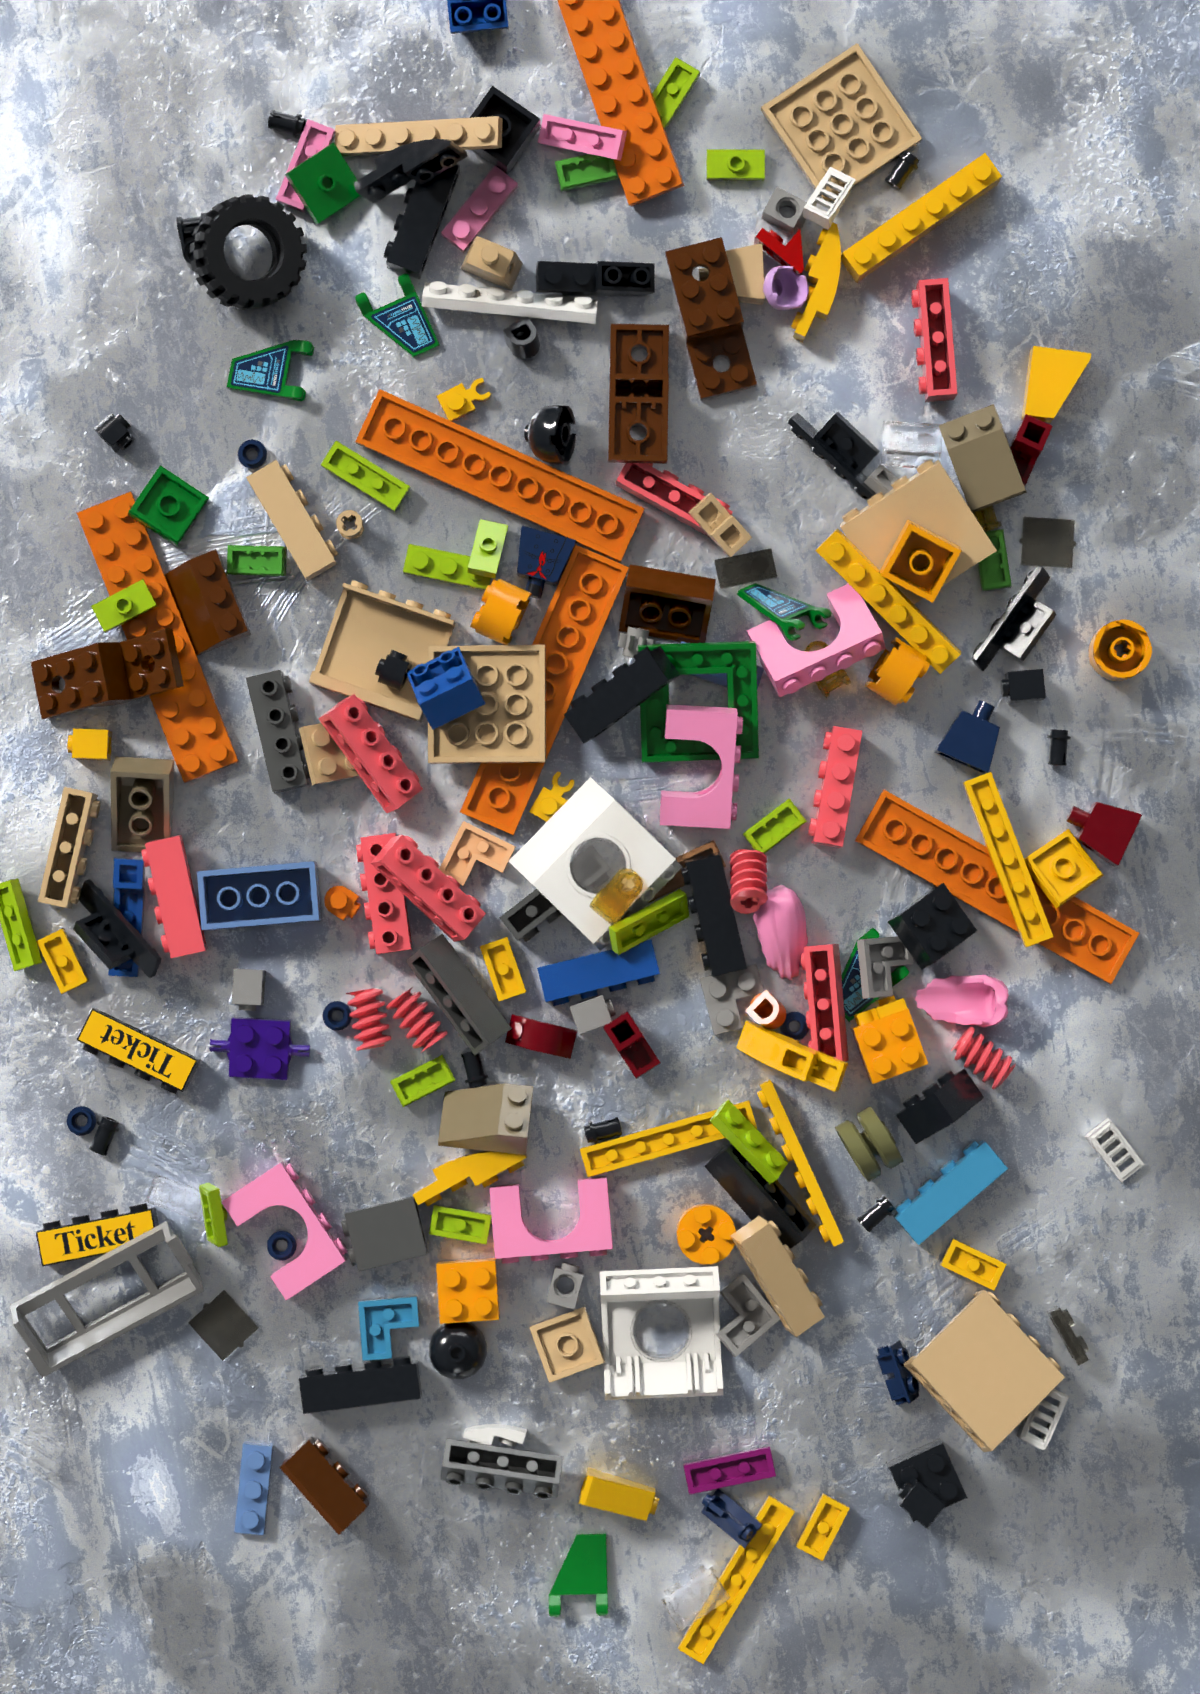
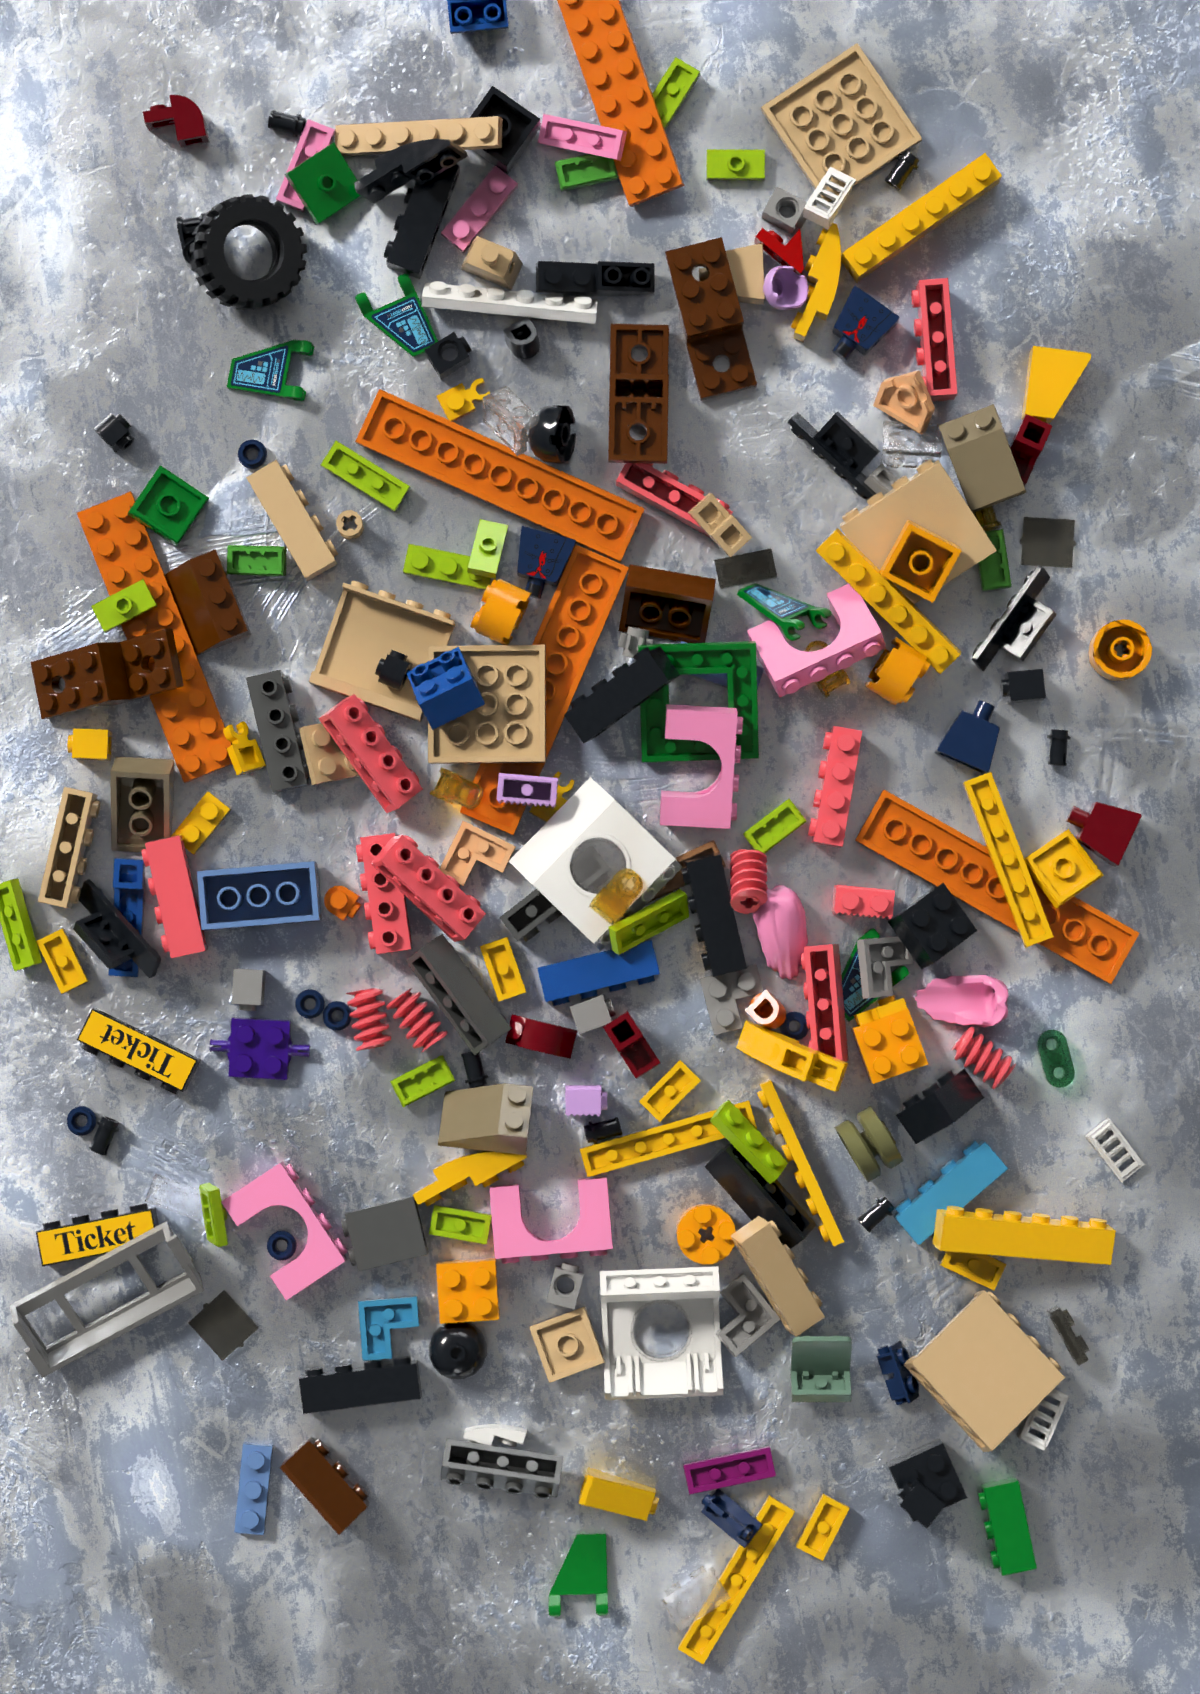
none -> dark red brick [143,95,209,148]
none -> yellow plate [171,791,231,855]
none -> yellow plate [223,721,266,776]
none -> dark blue plate [295,989,325,1019]
none -> black brick [424,332,472,380]
none -> clear yellow piece [429,767,483,809]
none -> clear bracket [483,386,540,456]
none -> lavender brick [497,773,558,809]
none -> lavender brick [565,1085,607,1117]
none -> yellow plate [639,1060,701,1122]
none -> sand green bracket [790,1336,852,1402]
none -> dark blue torso [832,285,900,361]
none -> coral brick [832,885,895,920]
none -> light nougat plate [873,370,935,435]
none -> yellow brick [933,1206,1116,1265]
none -> green brick [977,1477,1037,1576]
none -> clear green plate [1036,1030,1075,1088]

